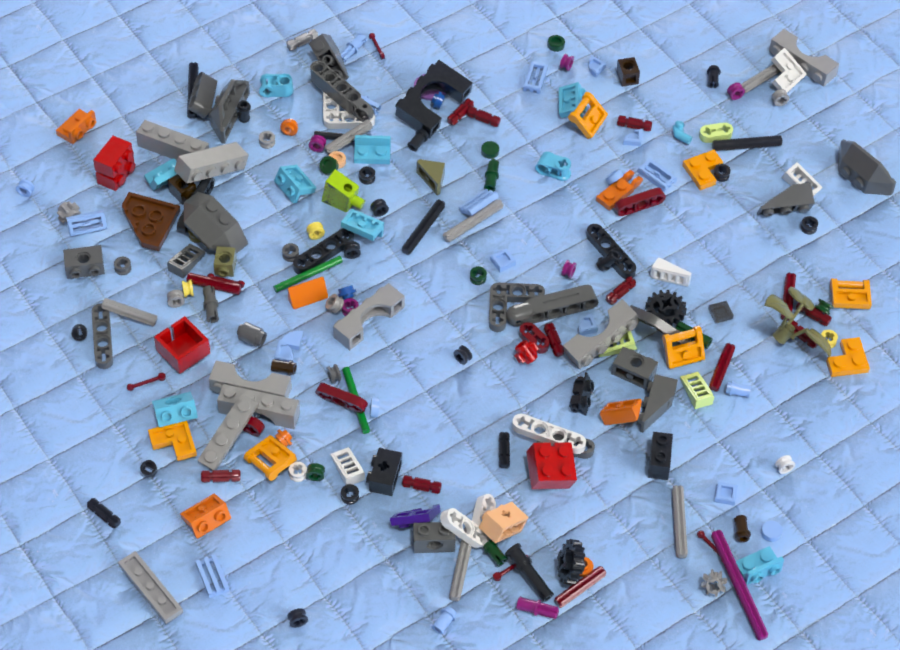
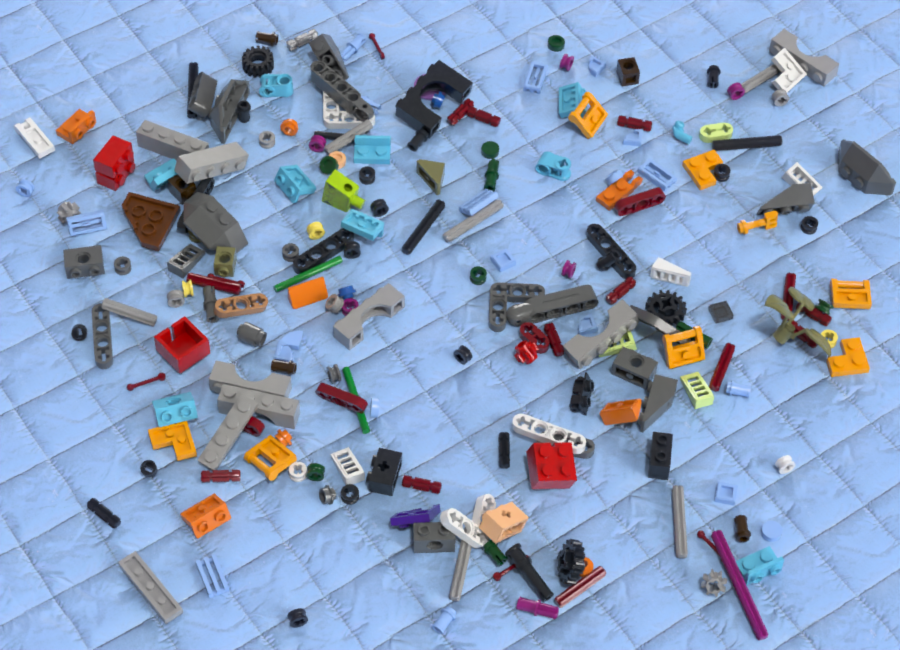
none -> white plate [14,117,55,159]
none -> medium nougat beam [213,293,268,318]
none -> black tyre [242,46,274,78]
none -> dark brown pin [255,31,279,46]
none -> dark grey plate [319,485,336,505]
none -> light orange hinge [737,211,778,235]

